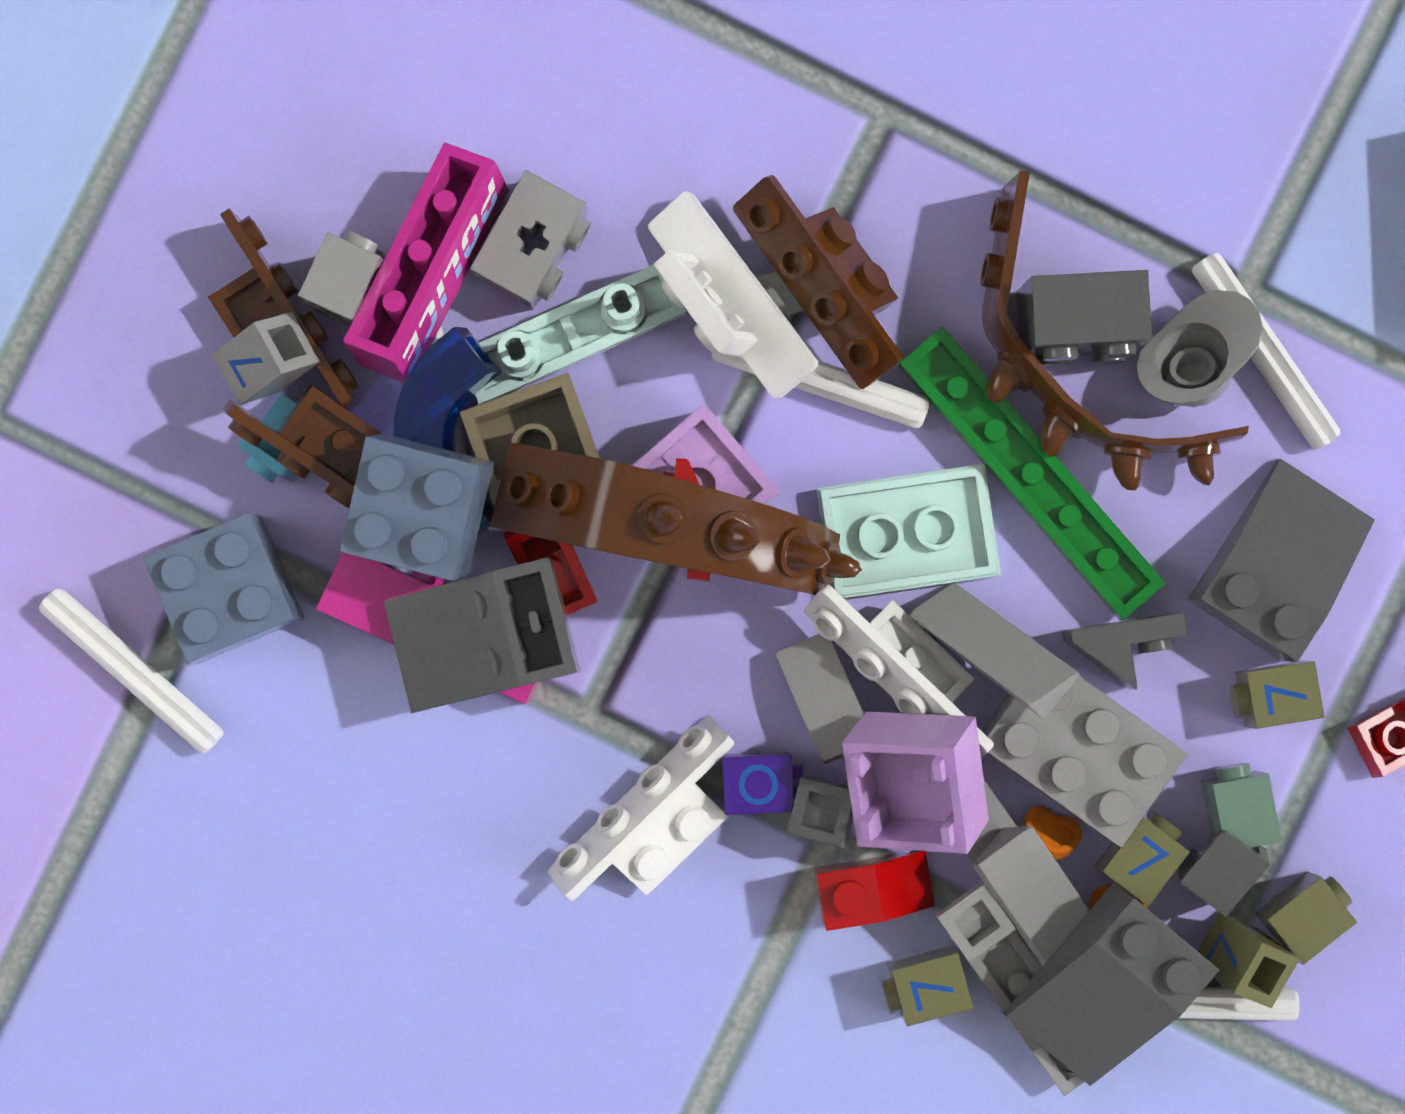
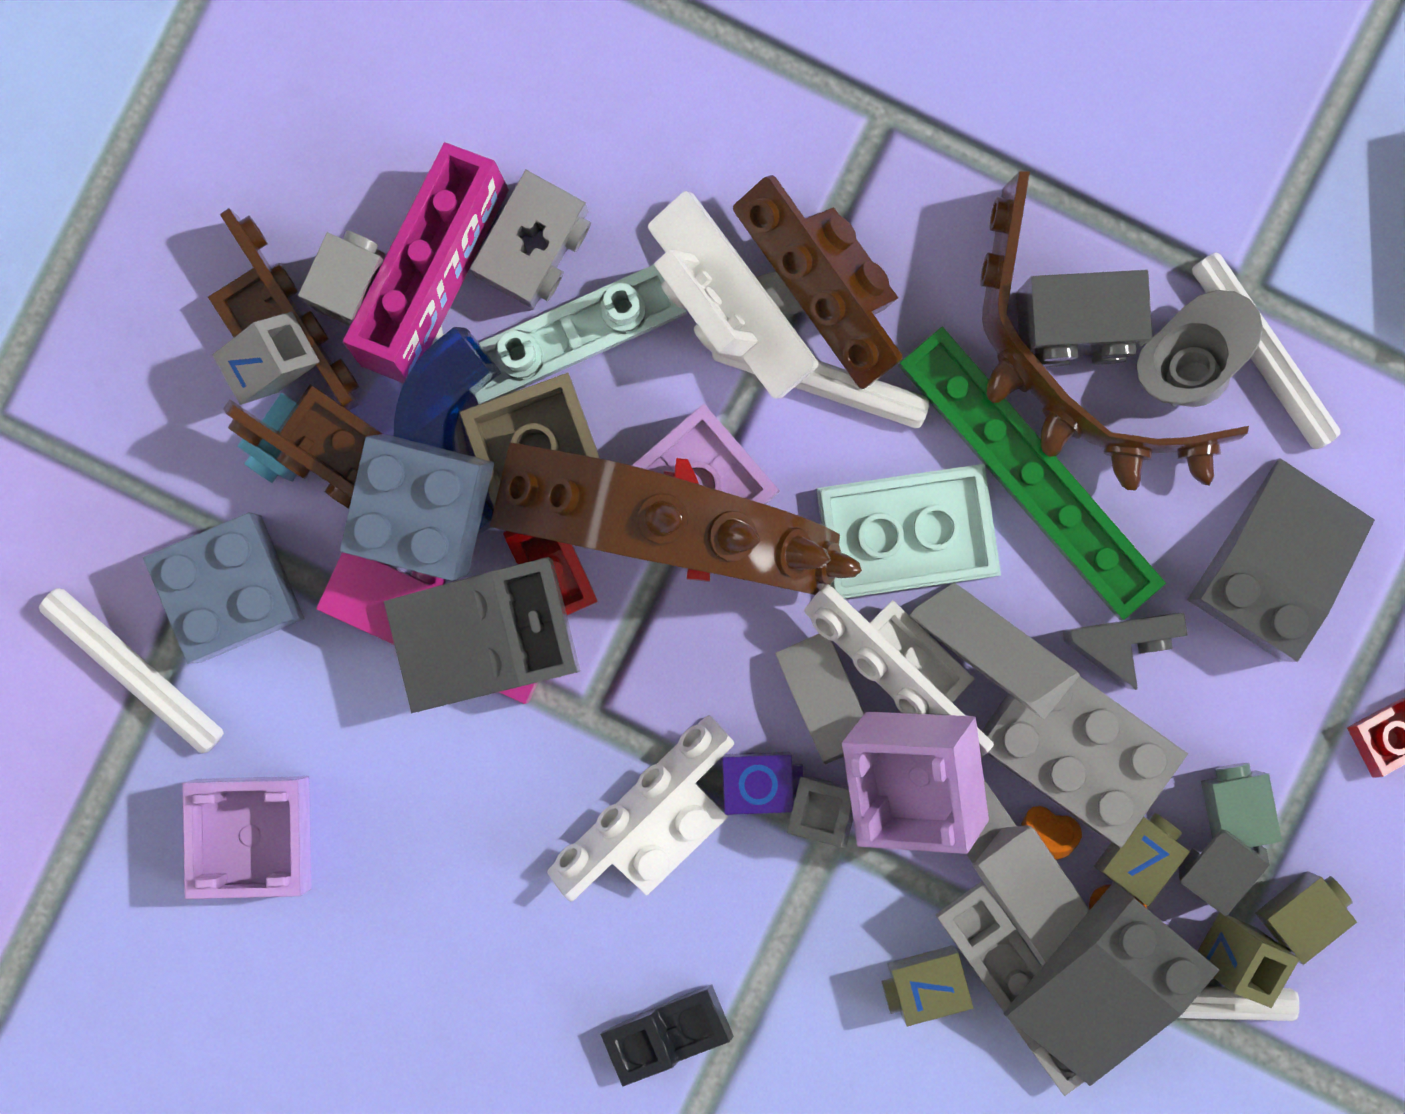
red slope [814,851,935,931] -> none
olive brick [1230,660,1325,729] -> none
none -> lavender container [183,776,311,899]
none -> black slope [600,984,734,1087]

